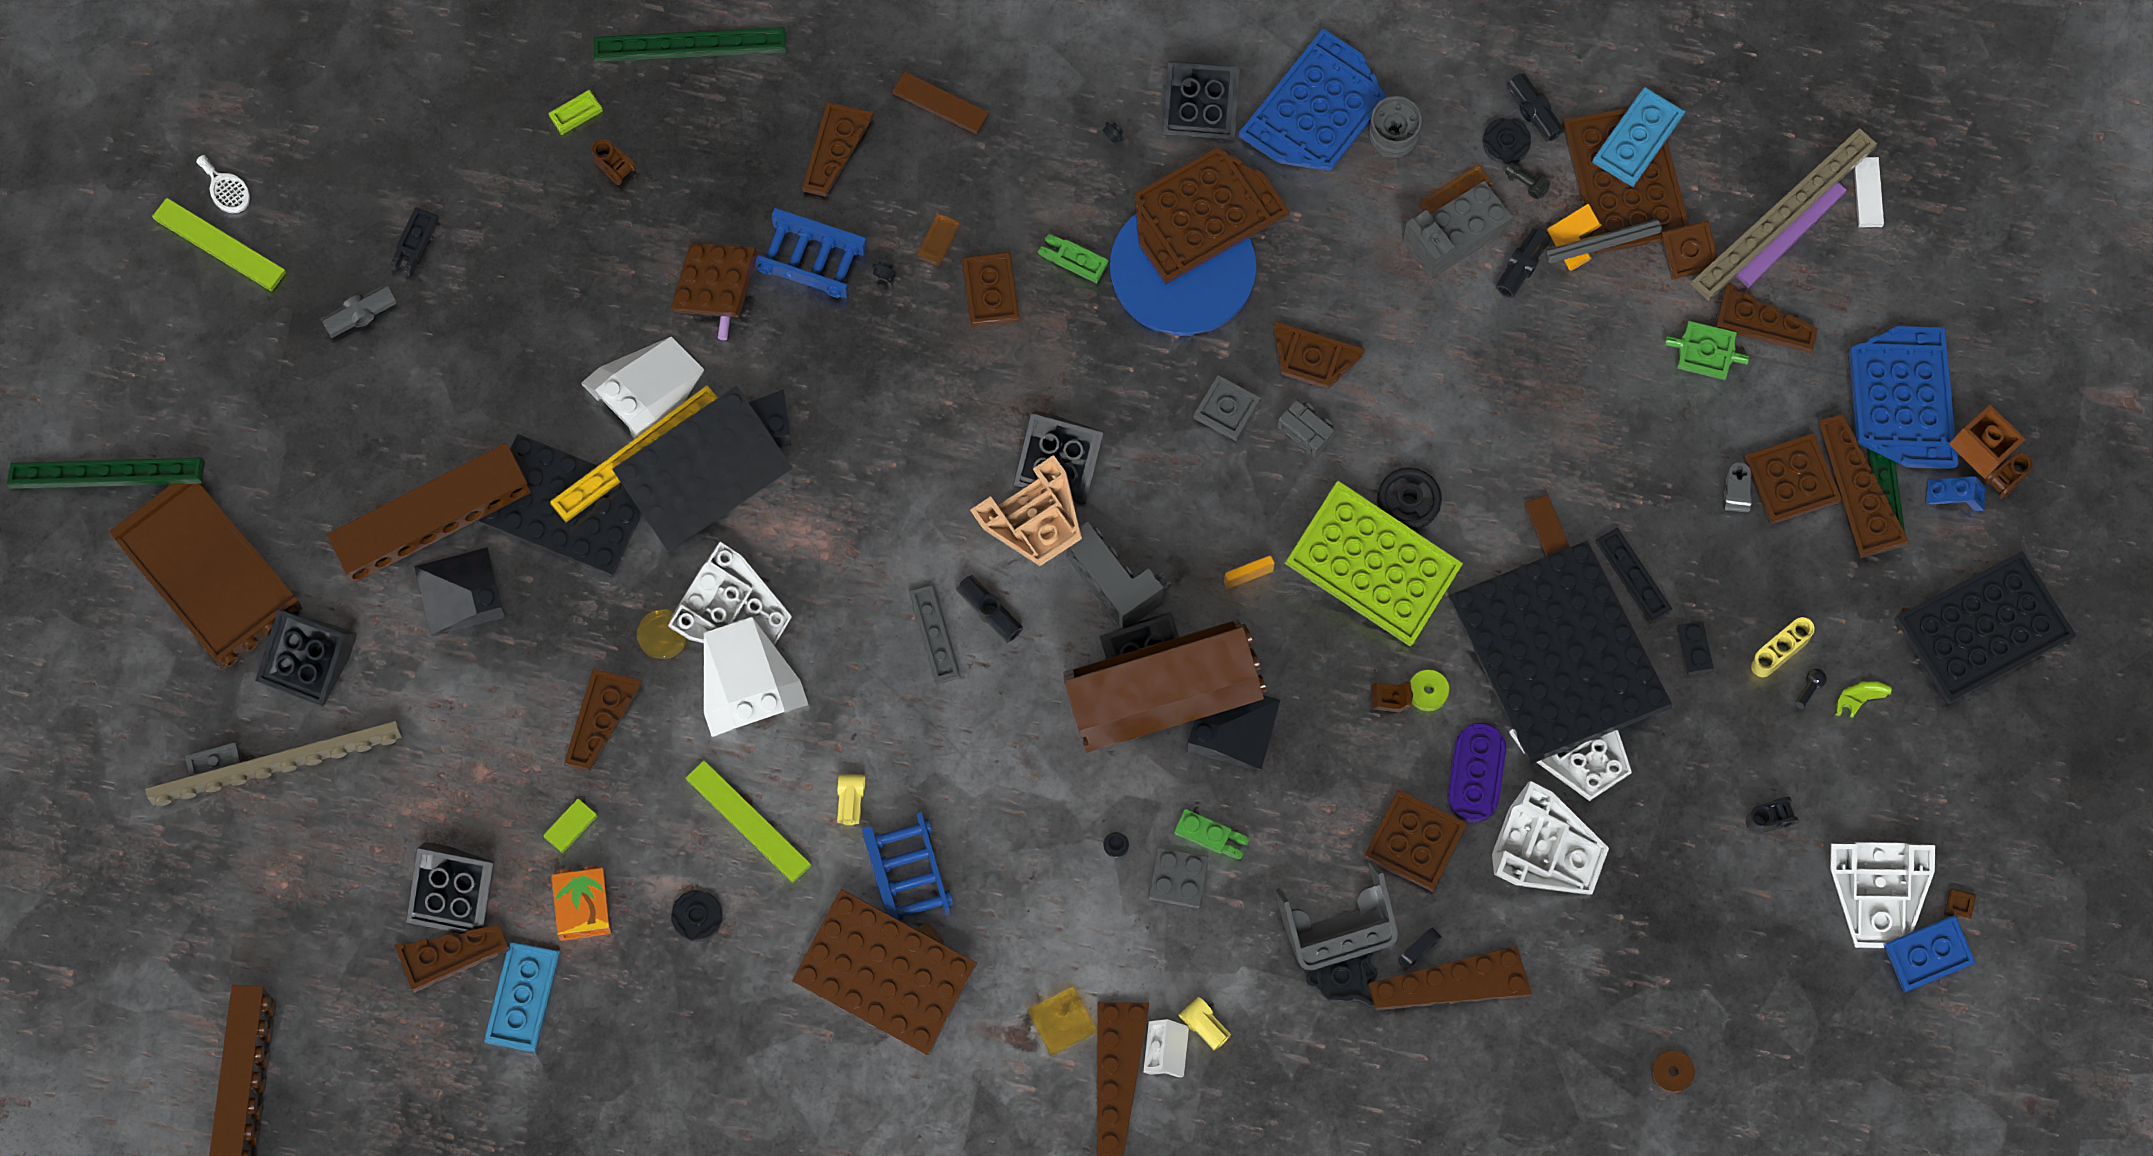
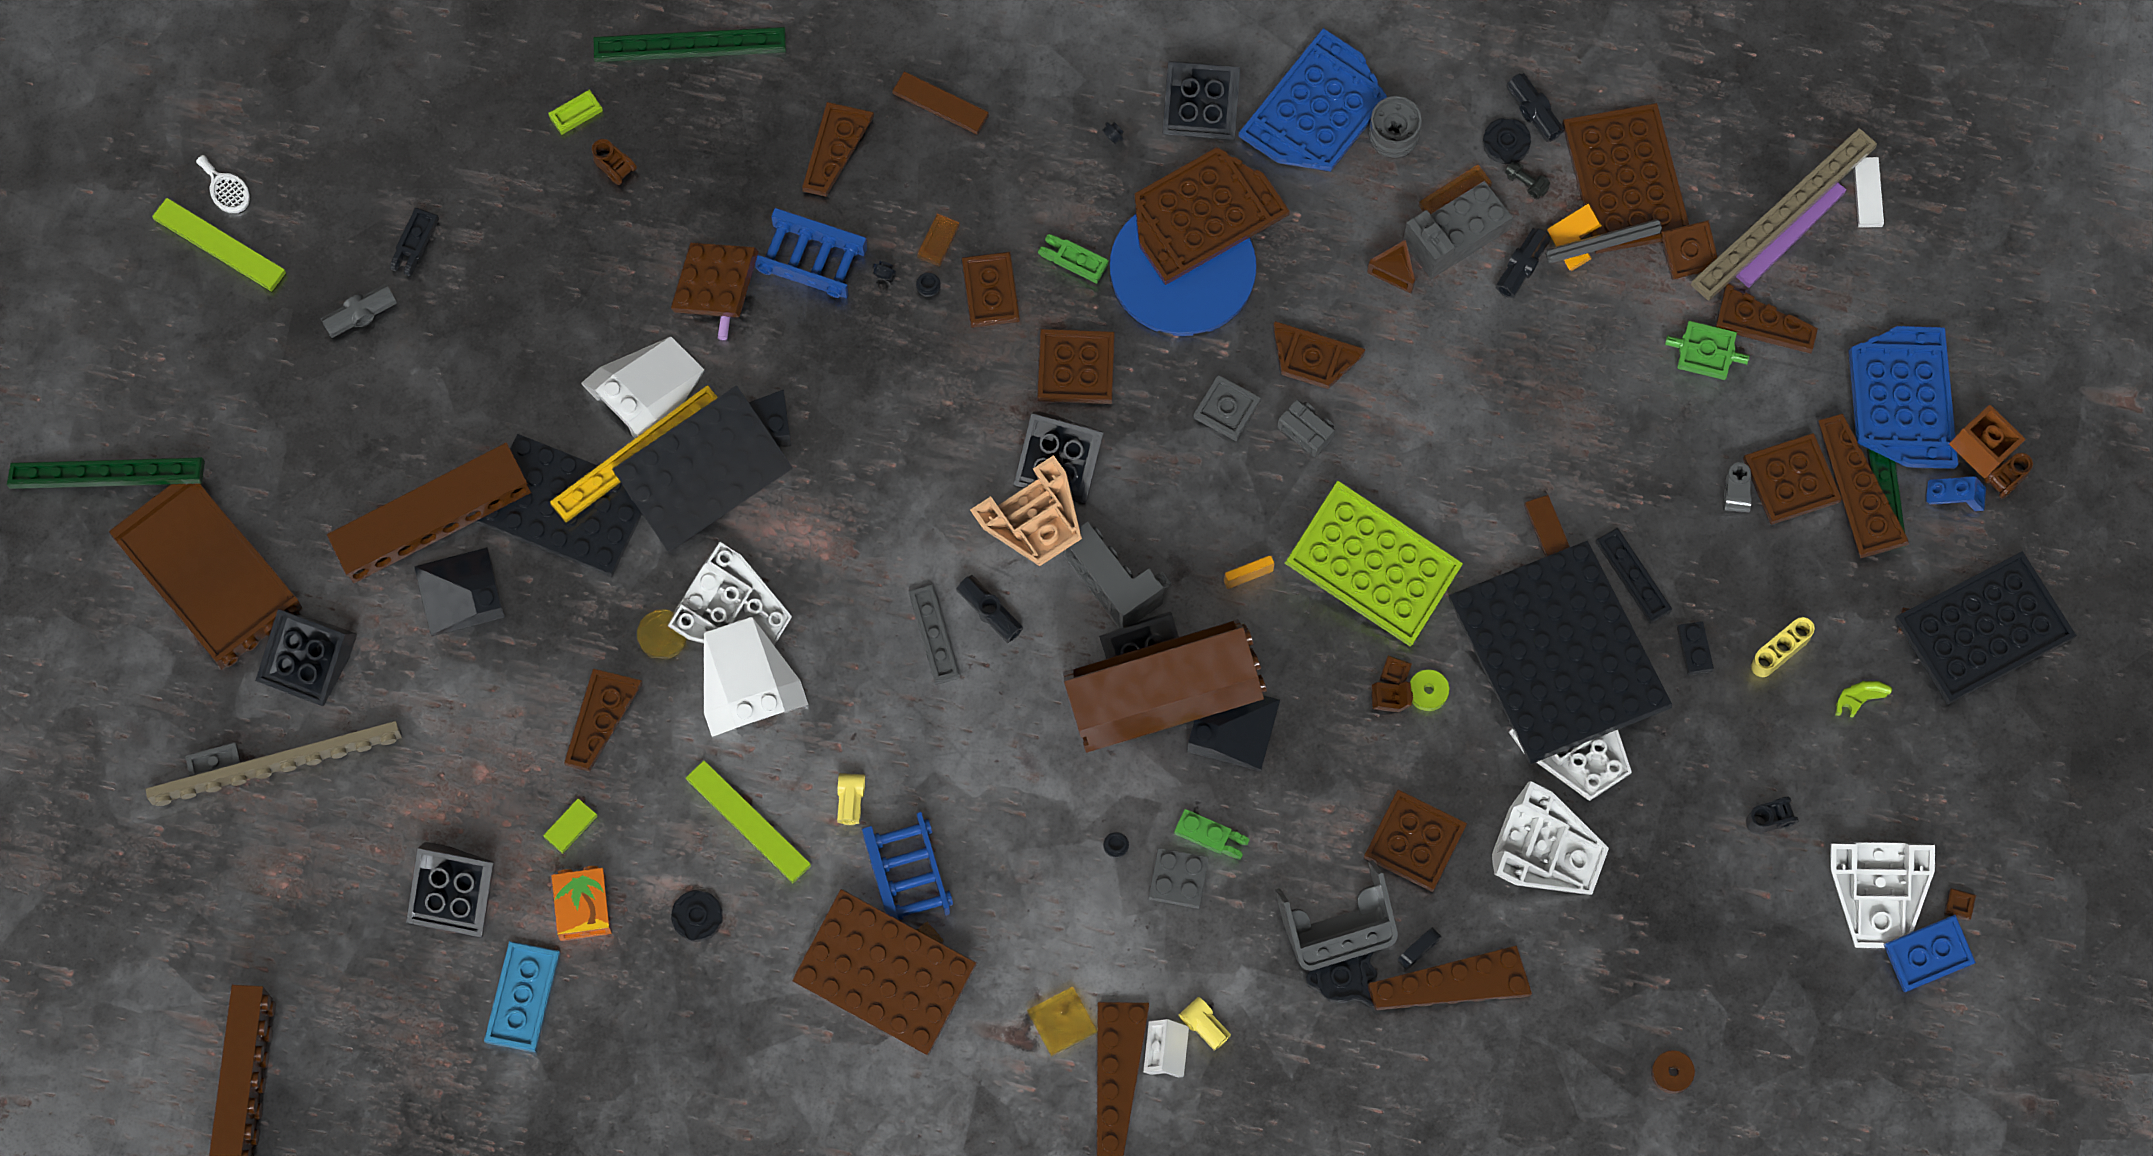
reddish brown wing [394,925,510,993] -> none
black wheel [1377,468,1442,530] -> none
dark purple tile [1448,723,1506,822] -> none
dark azure tile [1592,87,1685,187] -> none
black bar [1795,669,1827,709] -> none
none -> black plate [916,273,941,297]
none -> reddish brown plate [1038,329,1114,404]
none -> reddish brown slope [1367,240,1415,294]
none -> reddish brown tile [1379,655,1412,685]

